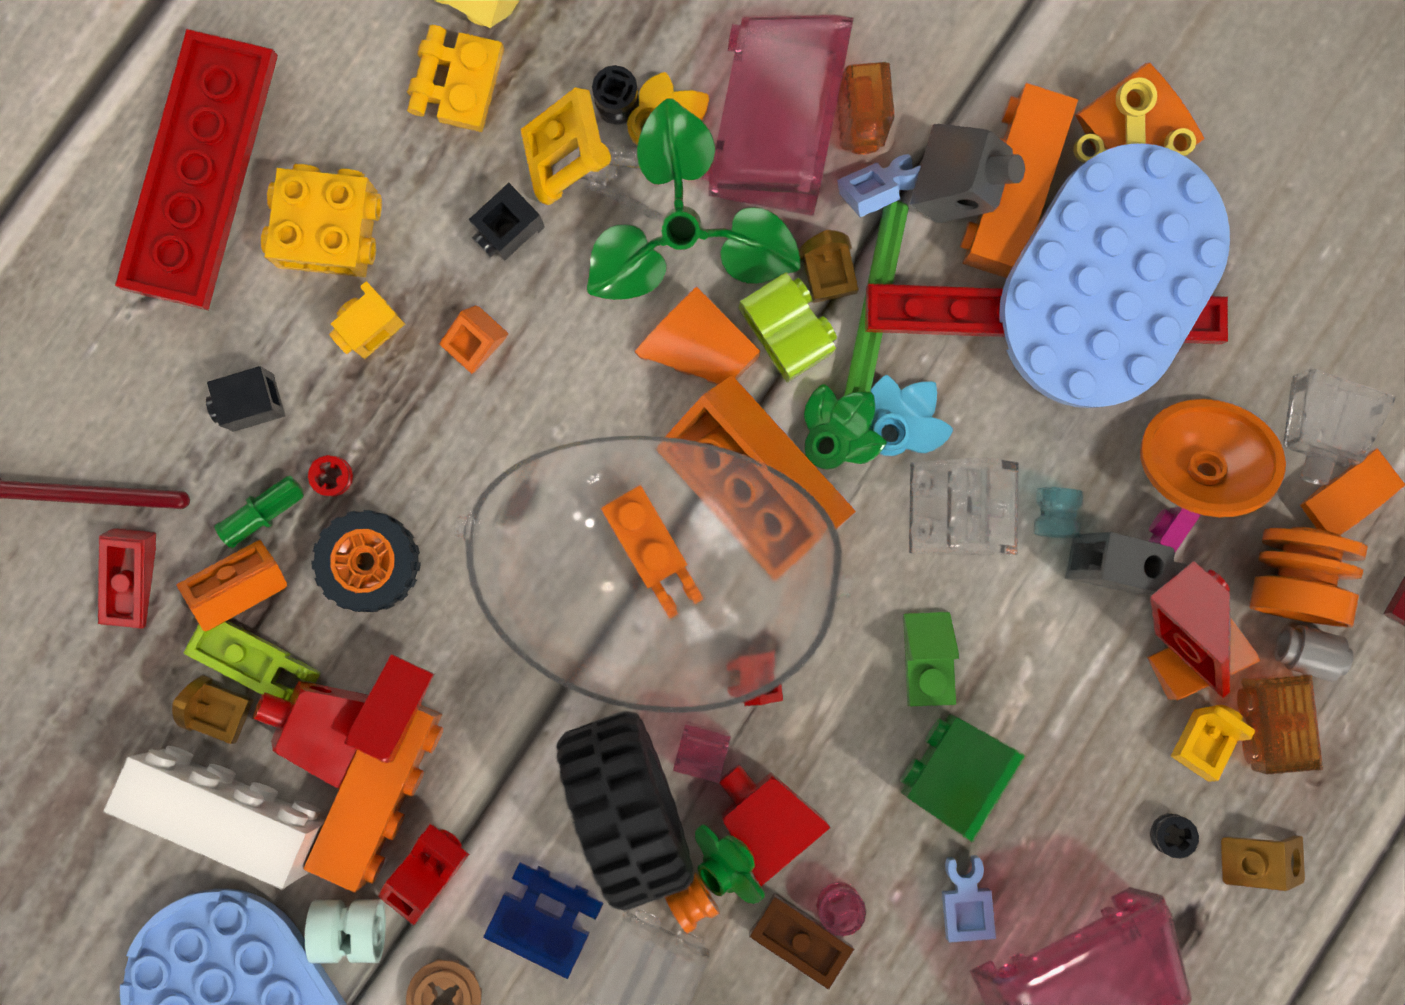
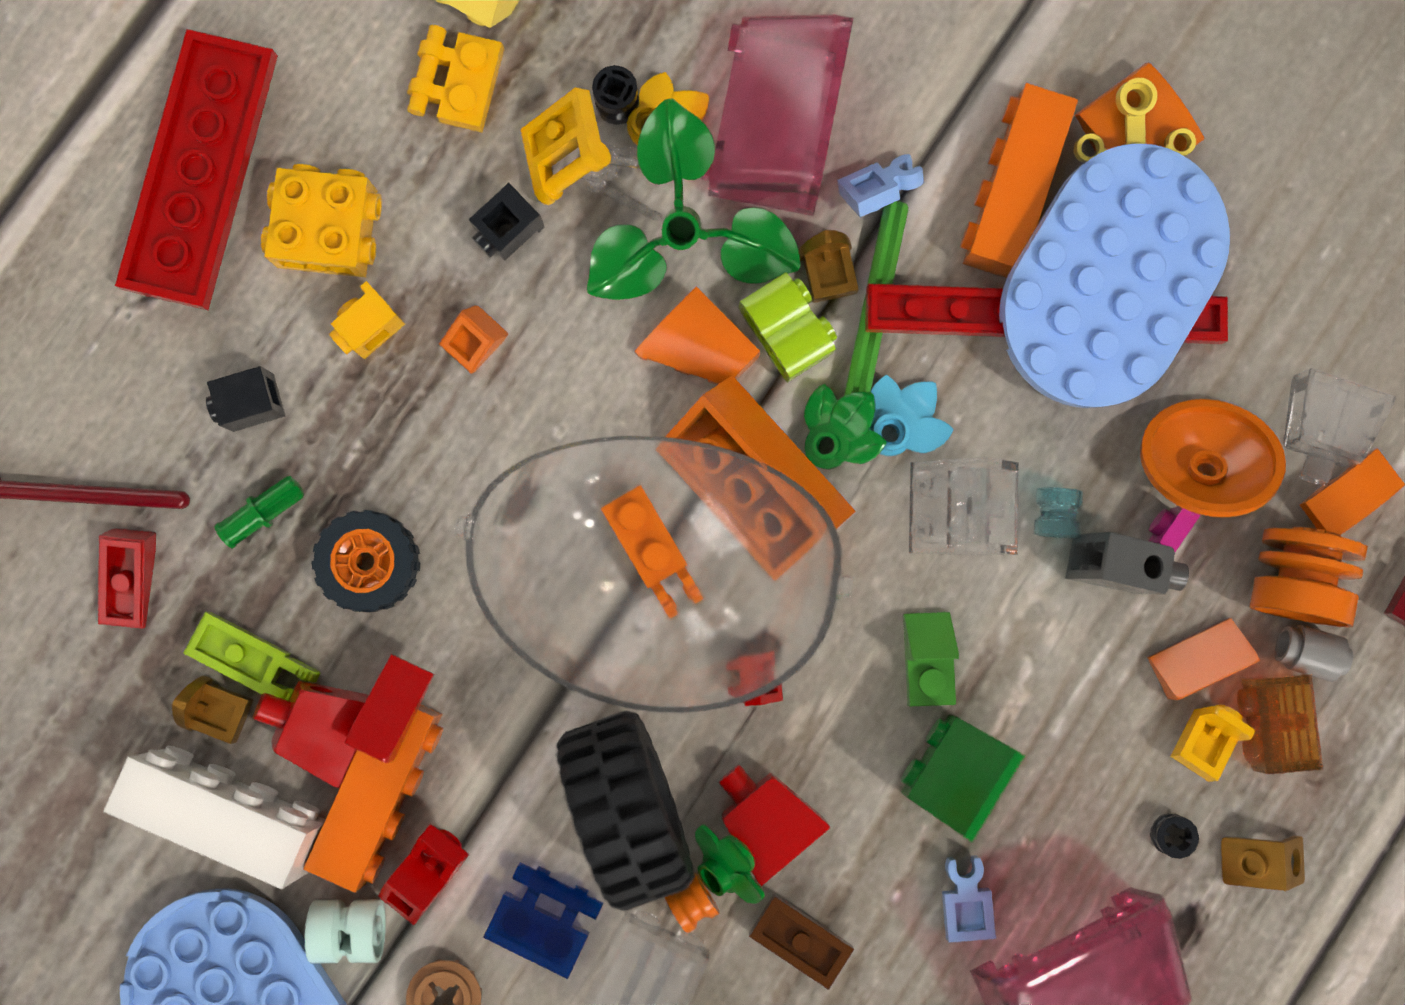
orange slope [176,540,287,631] -> none
red bush [308,455,353,497] -> none
clear pink brick [673,721,731,783] -> none
clear pink wheel [816,882,866,936] -> none
clear orange brick [836,62,895,155] -> none
dark grey torso [910,124,1025,223] -> none
slope [1150,561,1231,698] -> none

